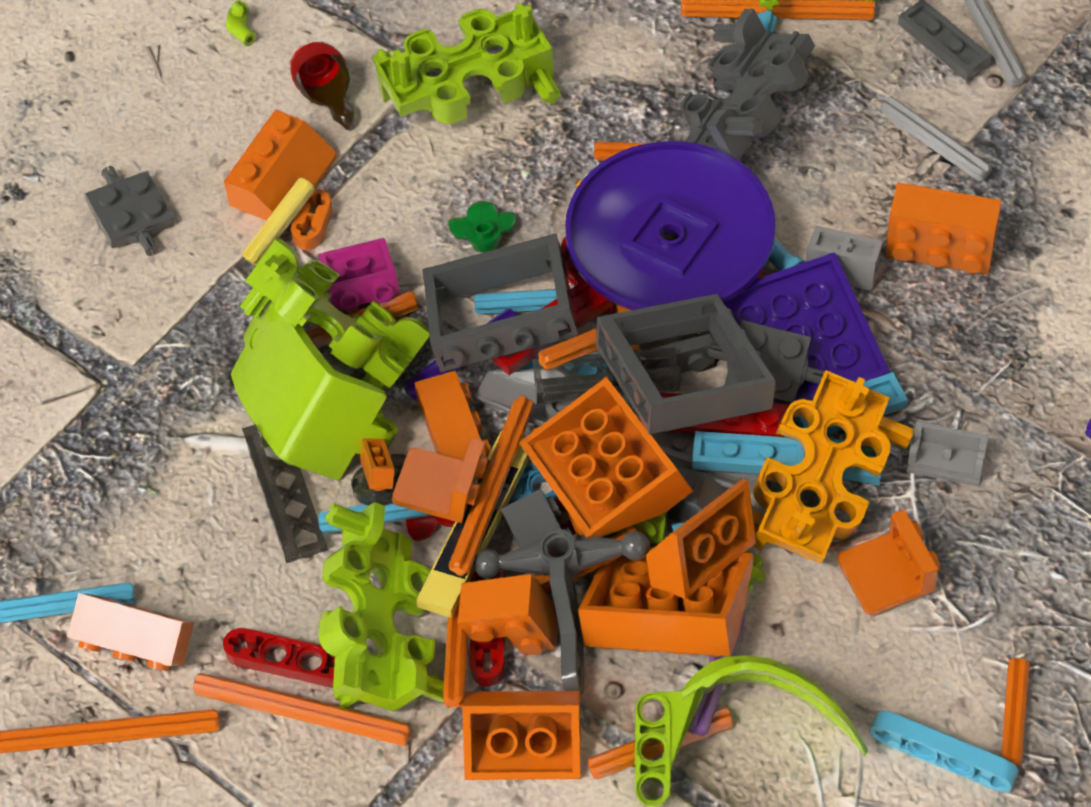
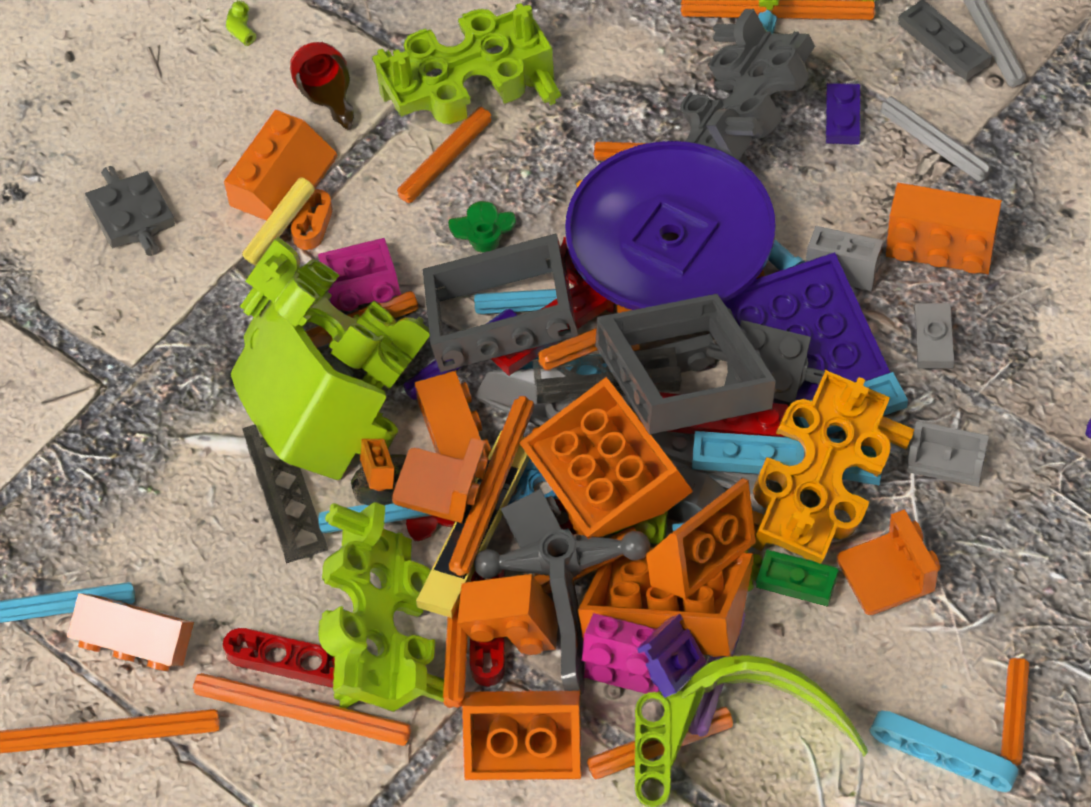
none -> orange axle [397,107,492,203]
none -> dark pink plate [582,613,660,694]
none -> dark purple plate [636,614,707,698]
none -> green plate [756,549,839,607]
none -> dark purple plate [826,83,860,145]
none -> light grey plate [914,303,954,368]

